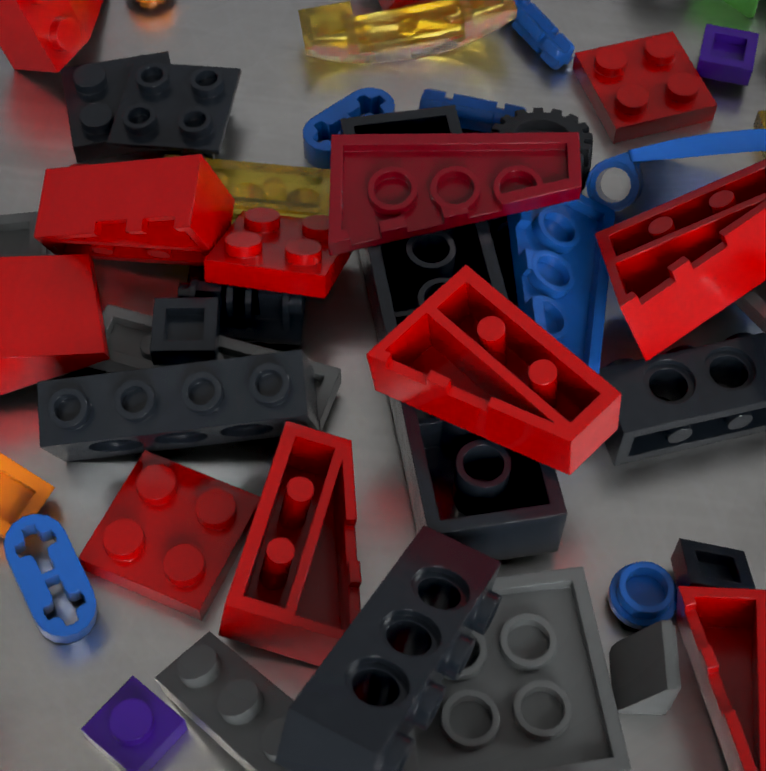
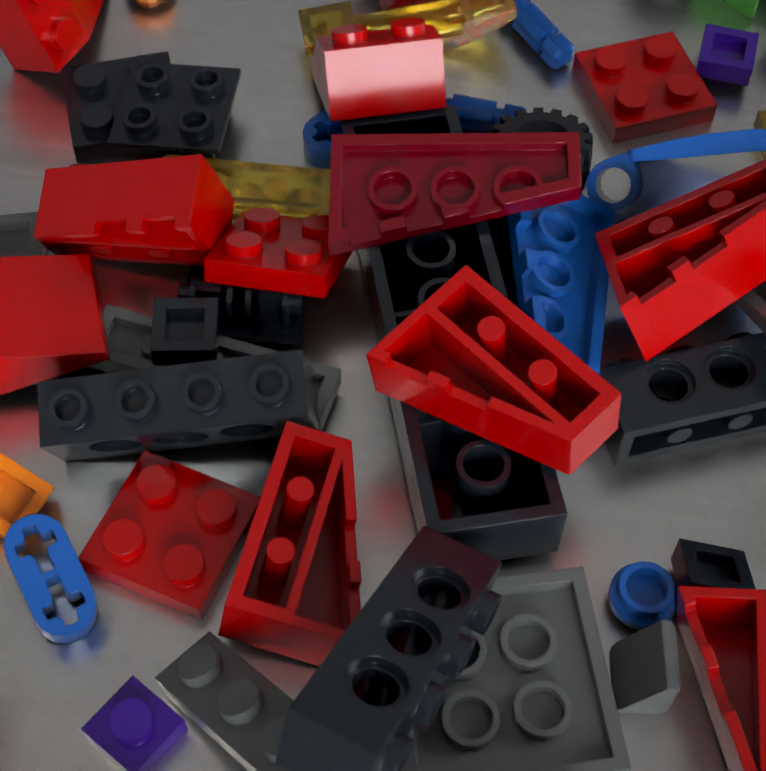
none -> slope [310,18,446,121]

